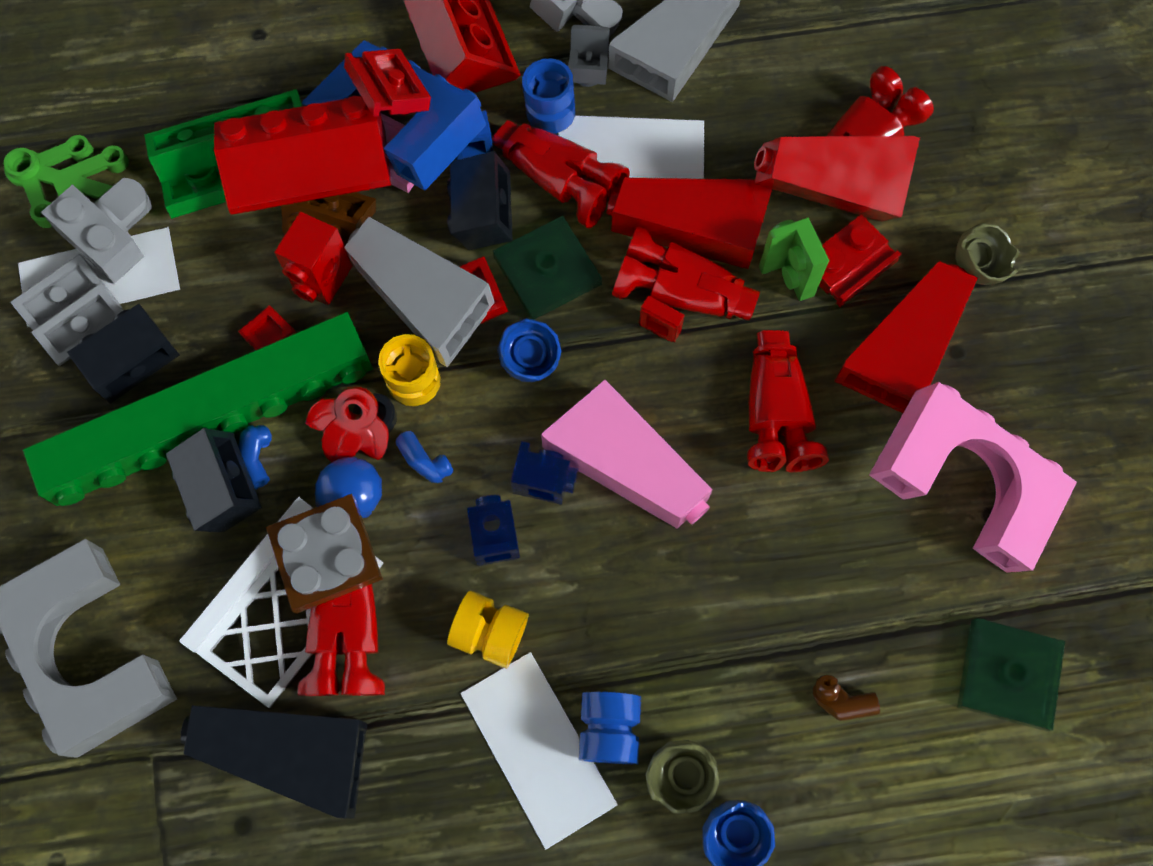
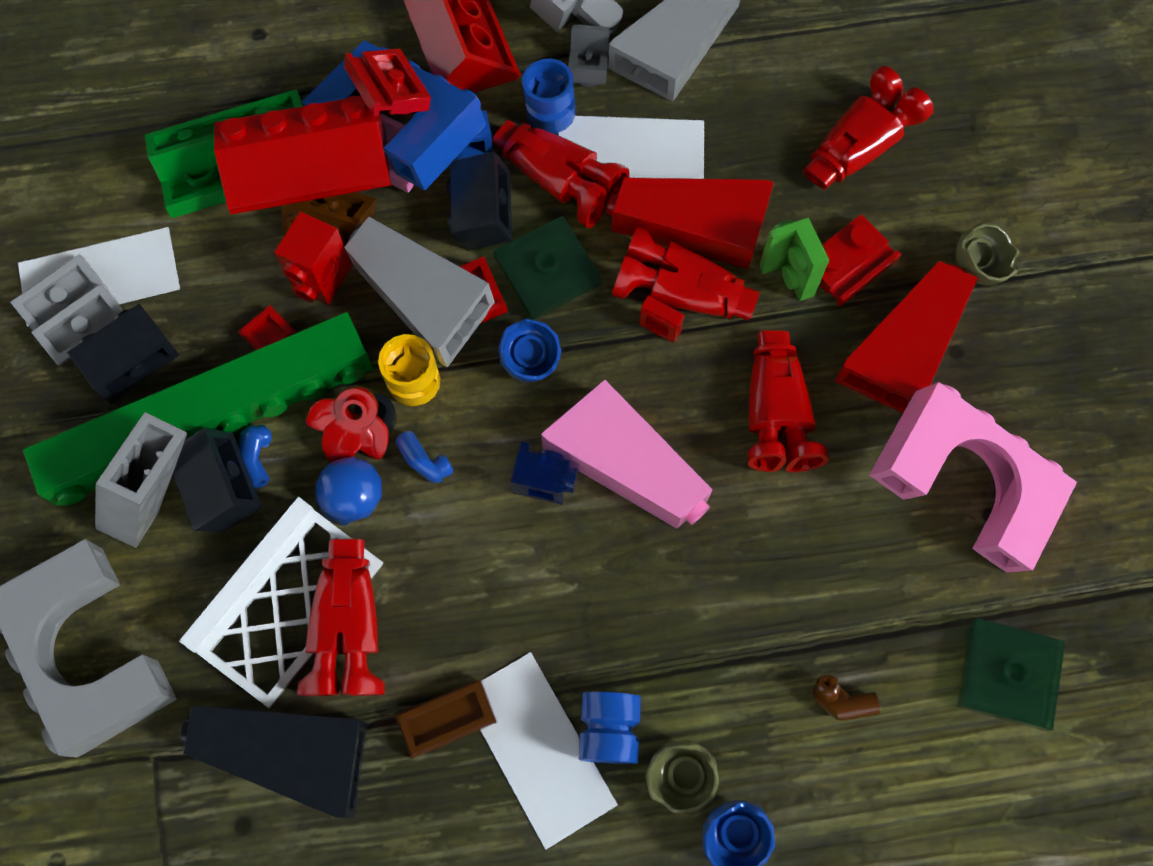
bright green plant [3,135,129,228] -> none
light grey brick [41,178,152,284] -> none
light grey piece [266,494,383,614] -> none
yellow wheel [447,590,529,669] -> none
clear blue brick [467,495,521,566] -> none
red slope [754,136,920,221] -> none
none -> light grey slope [95,412,187,548]
none -> reddish brown tile [395,679,498,759]

